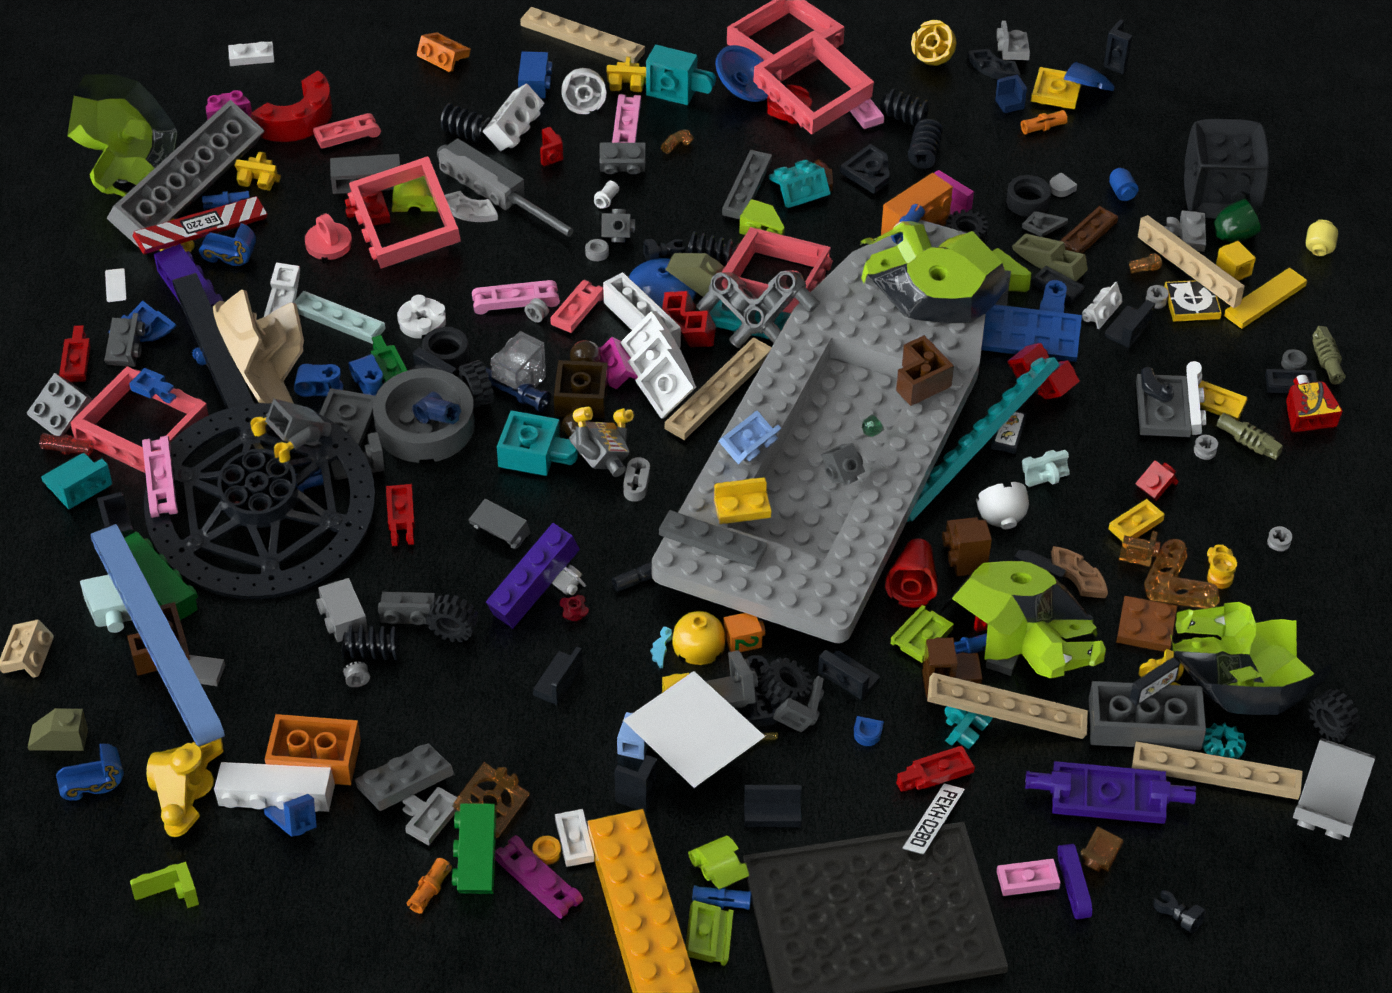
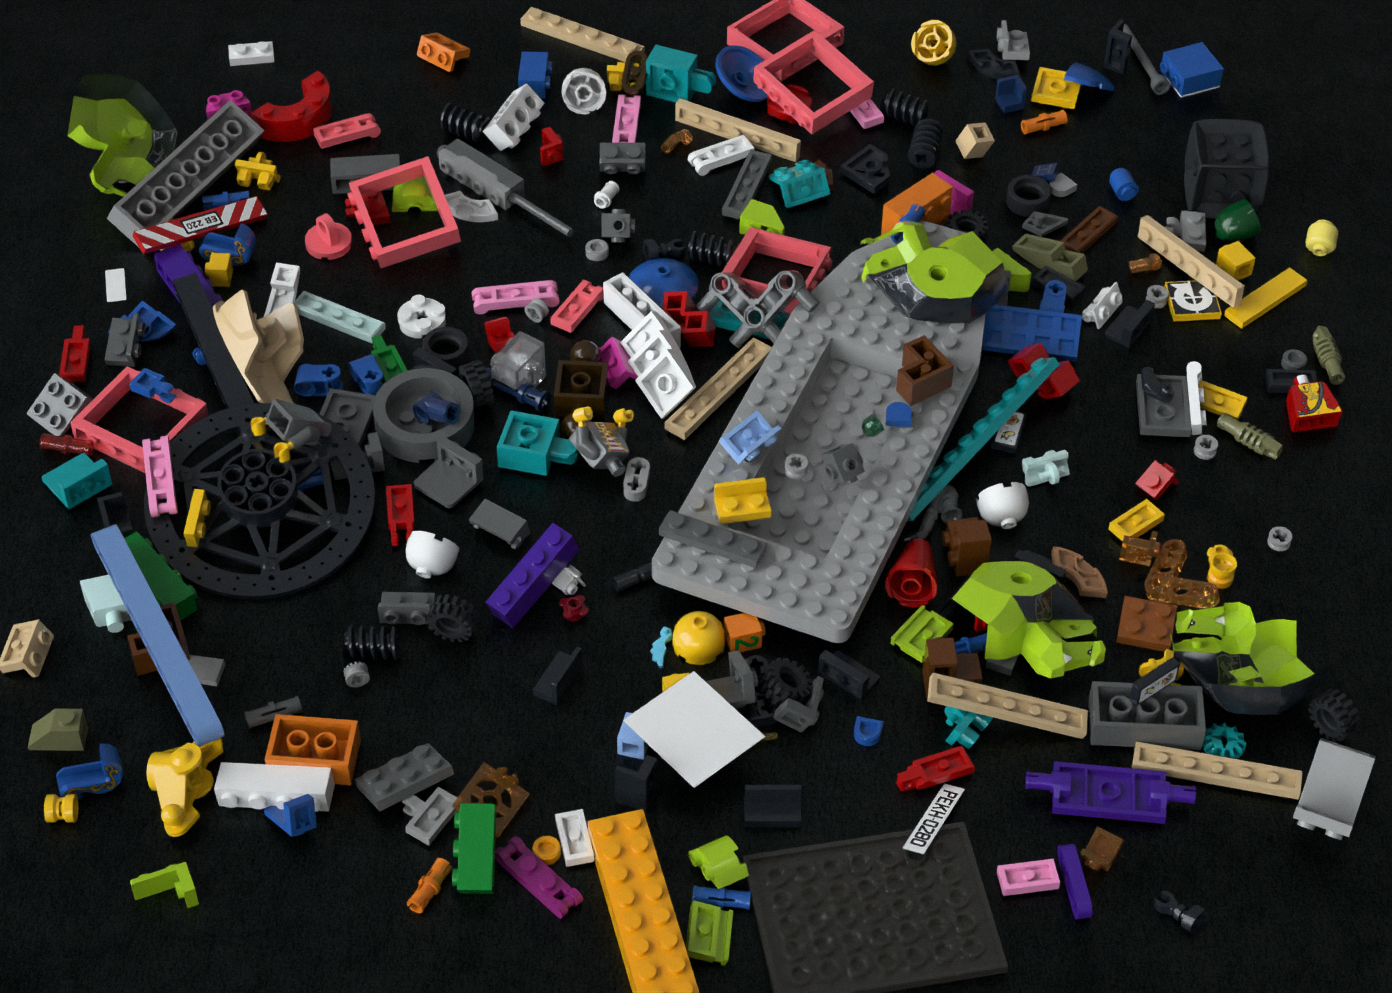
light grey brick [316,578,368,642] -> none
olive slope [665,253,725,297] -> none
none -> yellow wheel [44,794,78,823]
none -> yellow plate [184,489,211,548]
none -> yellow plate [205,253,233,287]
none -> dark grey pin [244,696,302,729]
none -> white cylinder [406,531,459,578]
none -> dark grey bracket [414,436,484,508]
none -> red bracket [485,317,519,354]
none -> dark brown plate [621,51,647,95]
none -> tan plate [675,98,801,162]
none -> white plate [688,135,754,176]
none -> light grey bush [785,454,808,479]
none -> blue tile [885,402,912,427]
none -> dark grey piece [904,485,963,542]
none -> tan brick [956,123,995,159]
none -> dark blue tile [1032,163,1059,182]
none -> dark grey piece [1123,24,1170,95]
none -> blue piece [1160,42,1224,97]

